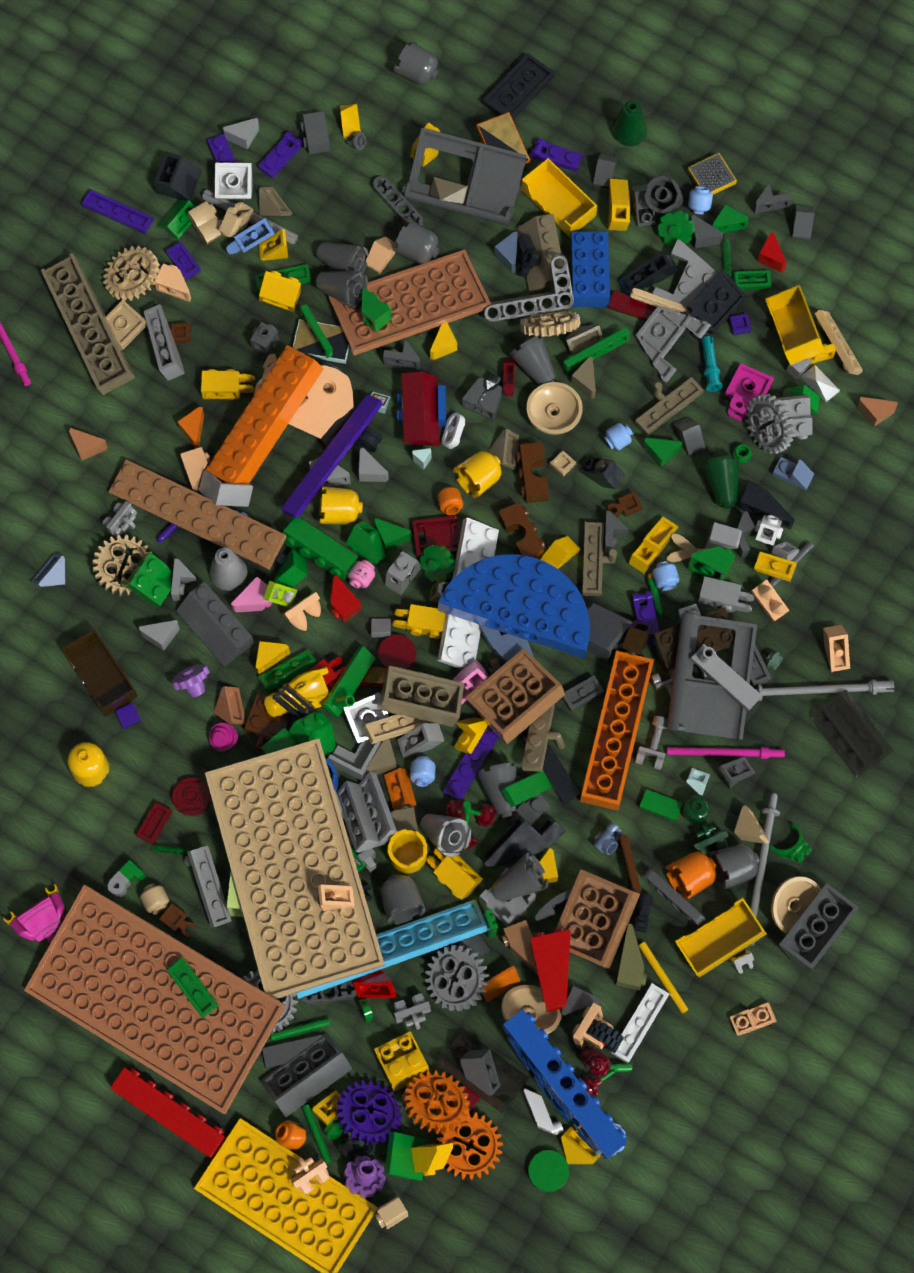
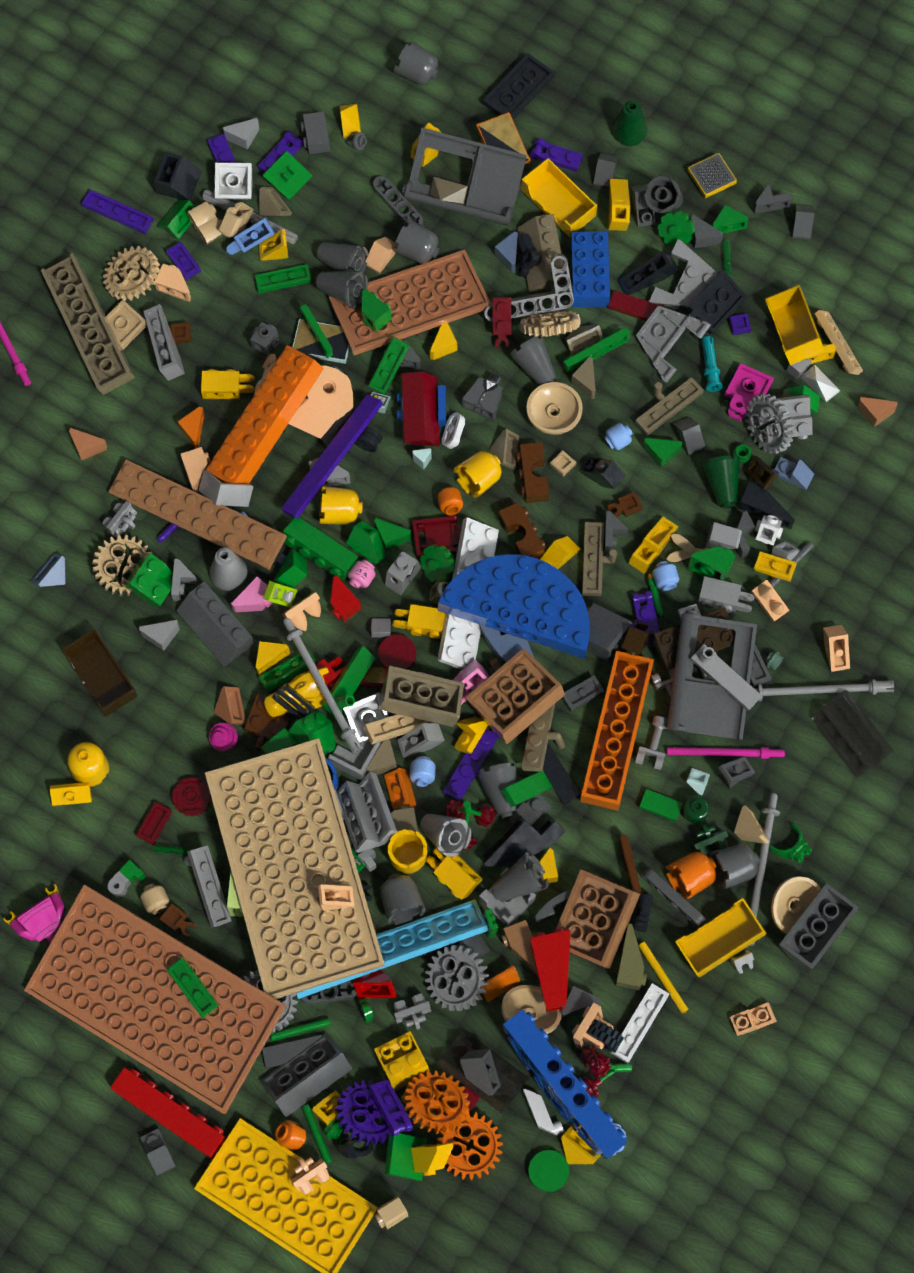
dark purple tile [115,703,141,729] -> none
medium lavender plant [171,664,210,697] -> none
yellow slope [259,271,301,313] -> none
medium lavender plant [343,1155,386,1198] -> none
light grey slope [359,447,389,482] -> none
dark red piece [503,358,515,397] -> none
sand blue plate [593,821,624,855] -> none
tan axle [630,288,690,315] -> none
light blue head [688,186,713,214] -> none
green tile [733,270,771,290] -> none
red slope [758,232,786,272] -> none
none -> yellow plate [50,782,92,806]
none -> dark grey slope [140,1128,176,1176]
none -> green piece [263,151,313,201]
none -> light grey bar [283,618,363,754]
none -> green tile [369,337,410,395]
none -> dark purple plate [369,1080,413,1136]
none -> dark red plate [493,297,511,348]
none -> dark brown slope [745,456,780,490]

